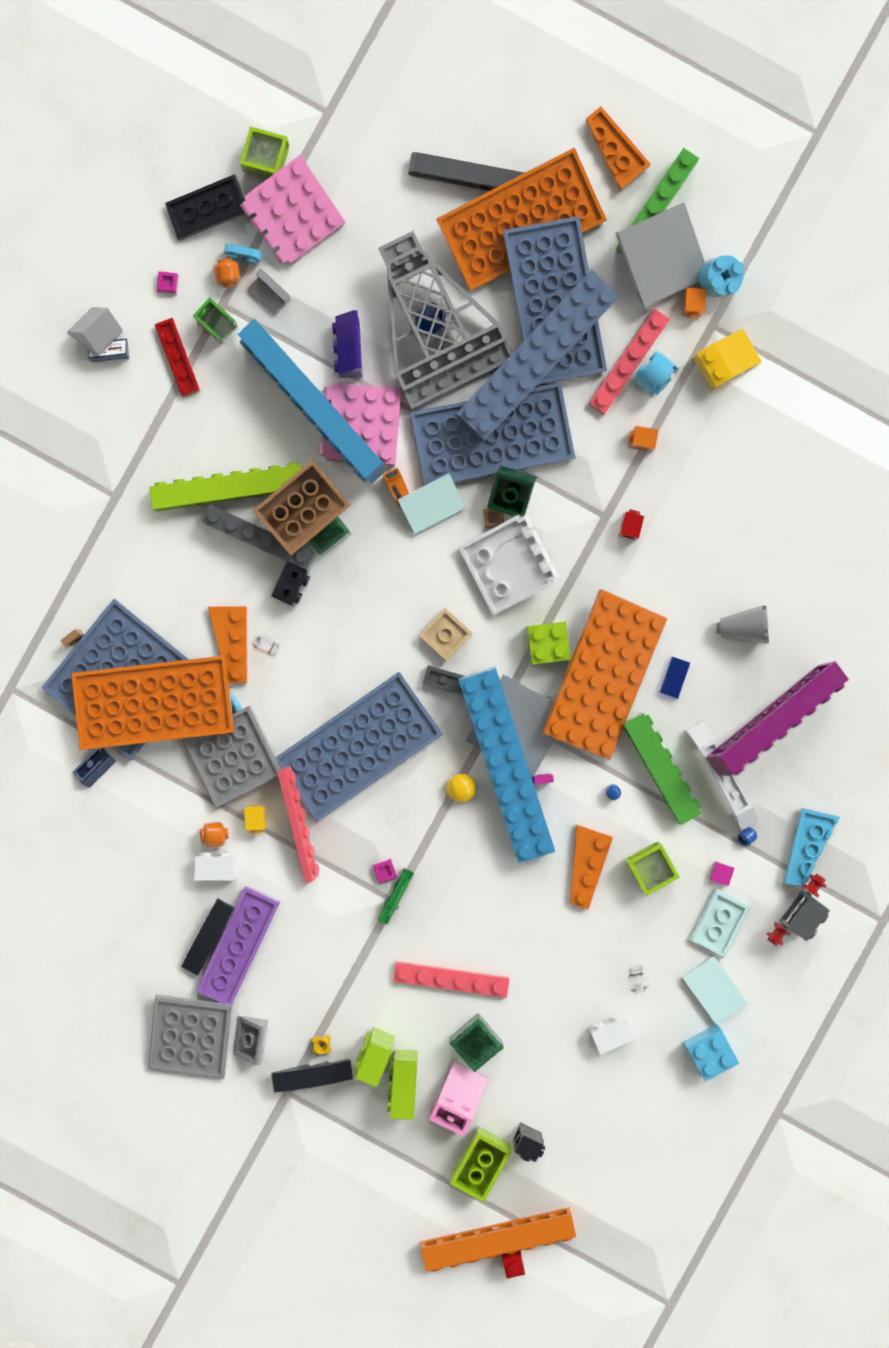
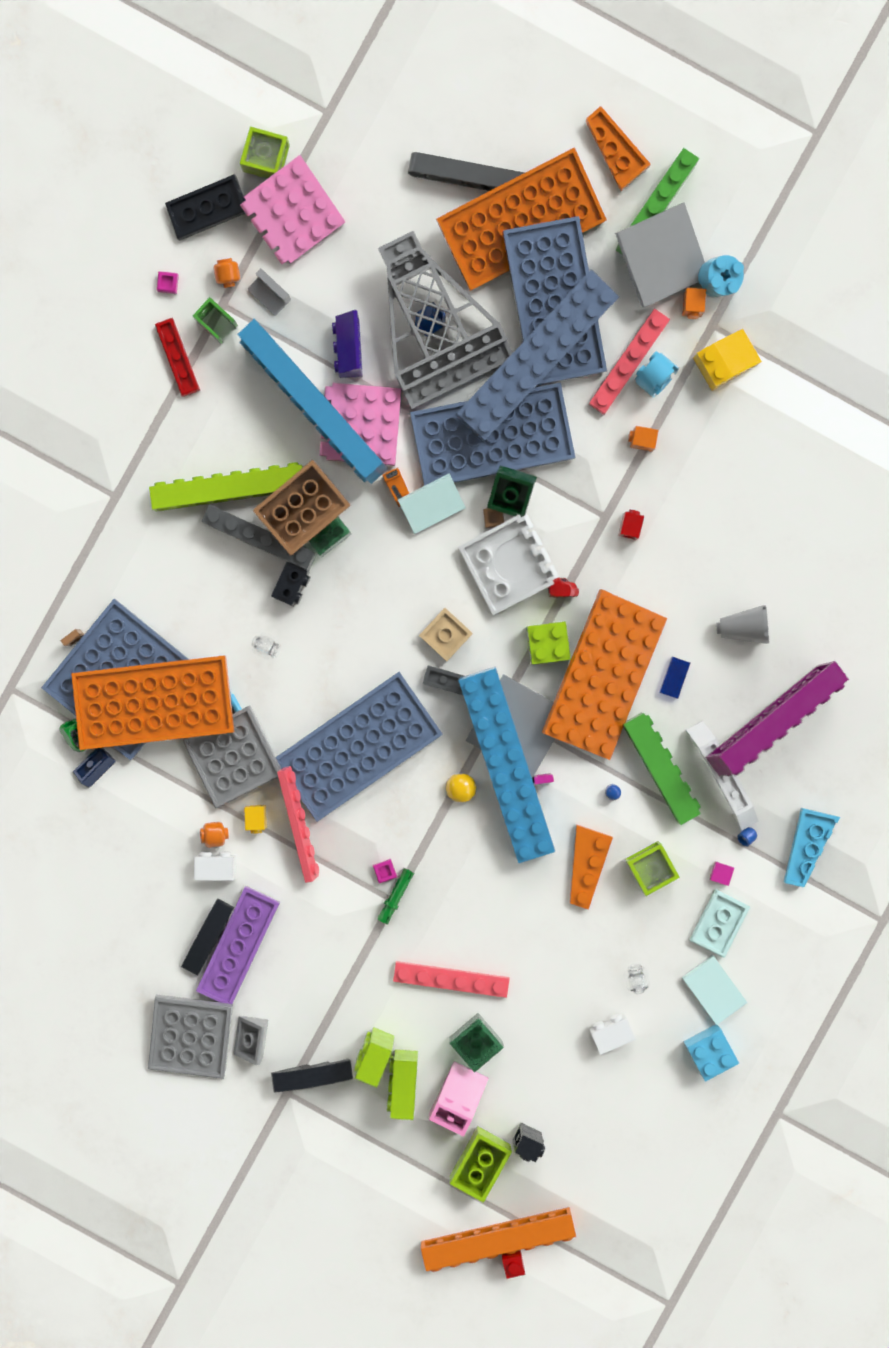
light grey slope [67,307,123,356] -> none
slope [88,338,129,362] -> none
orange wing [208,606,248,683] -> none
medium azure plate [223,244,263,265] -> none
yellow plate [312,1035,332,1055] -> none
dark grey brick [766,873,830,947] -> none
none -> green rock [59,719,85,752]
none -> red rock [548,577,579,598]

